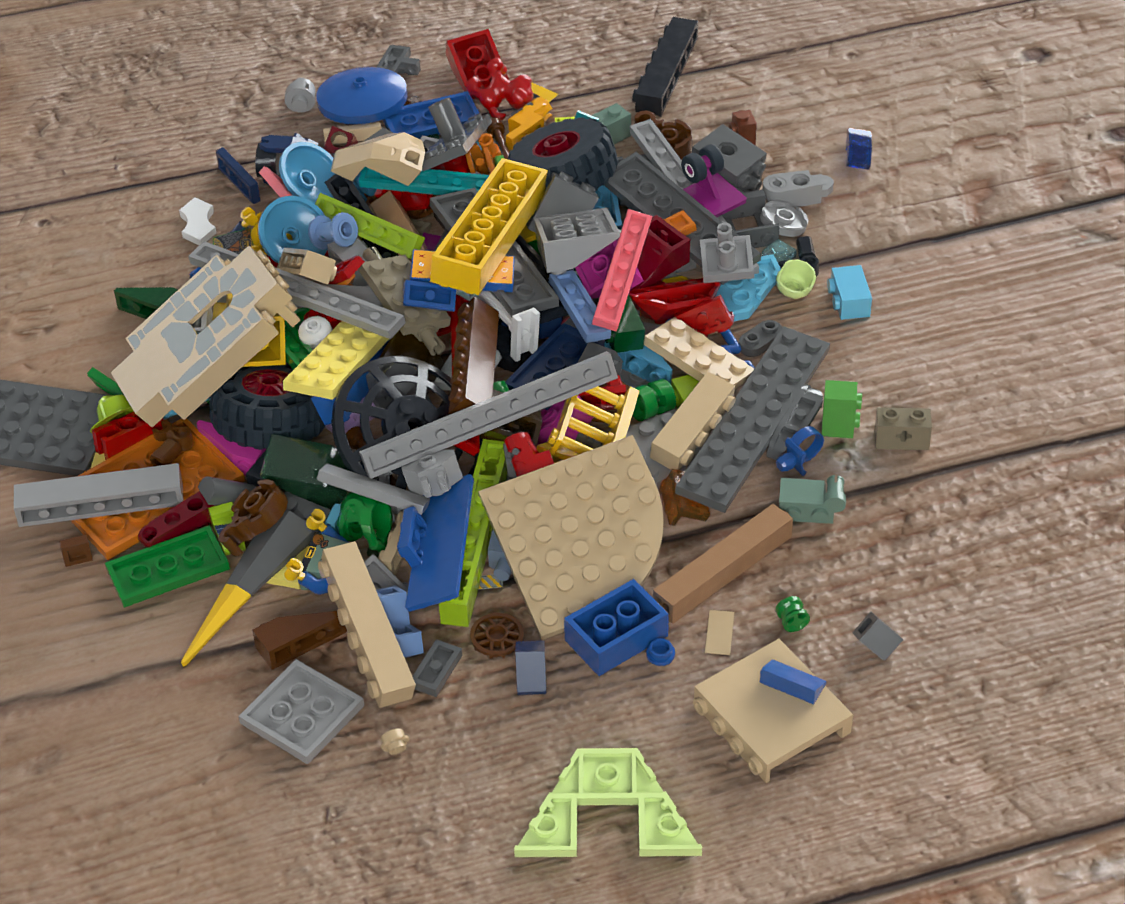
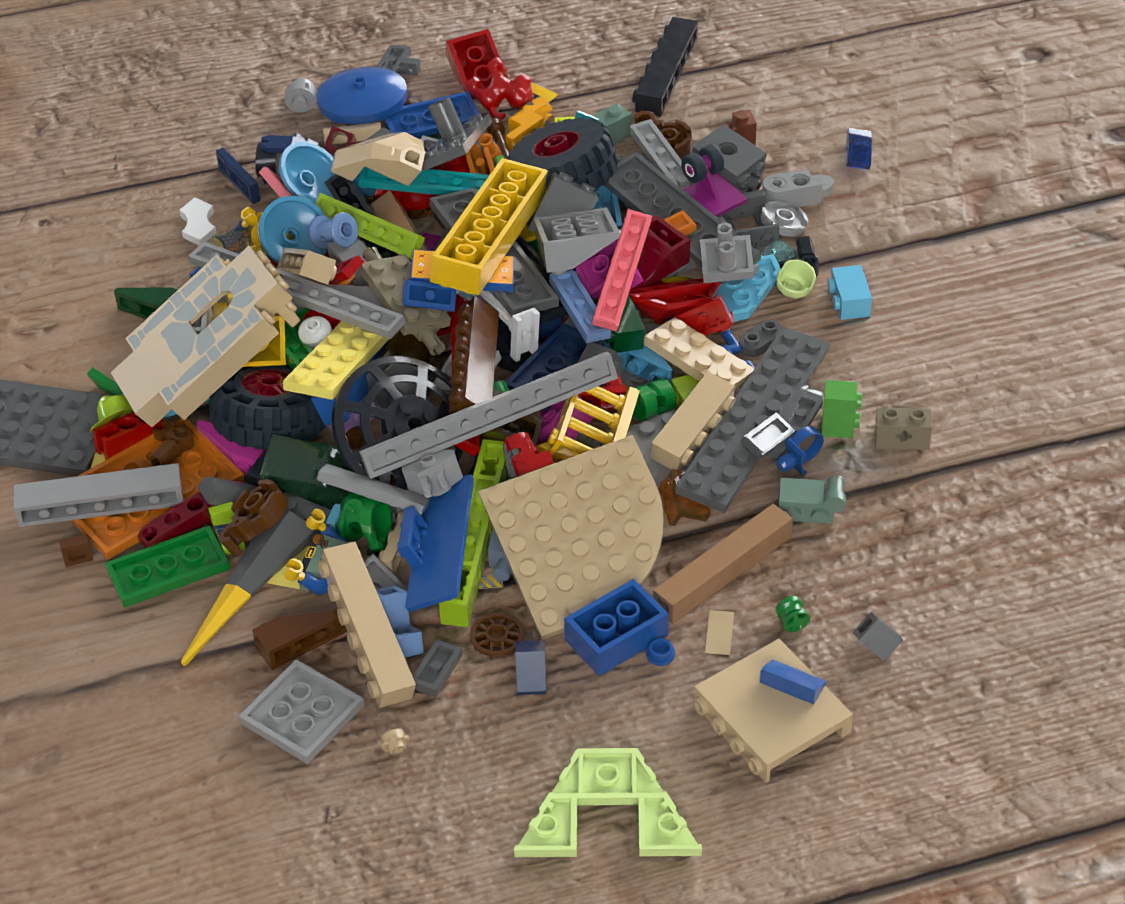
none -> tile [740,413,795,460]

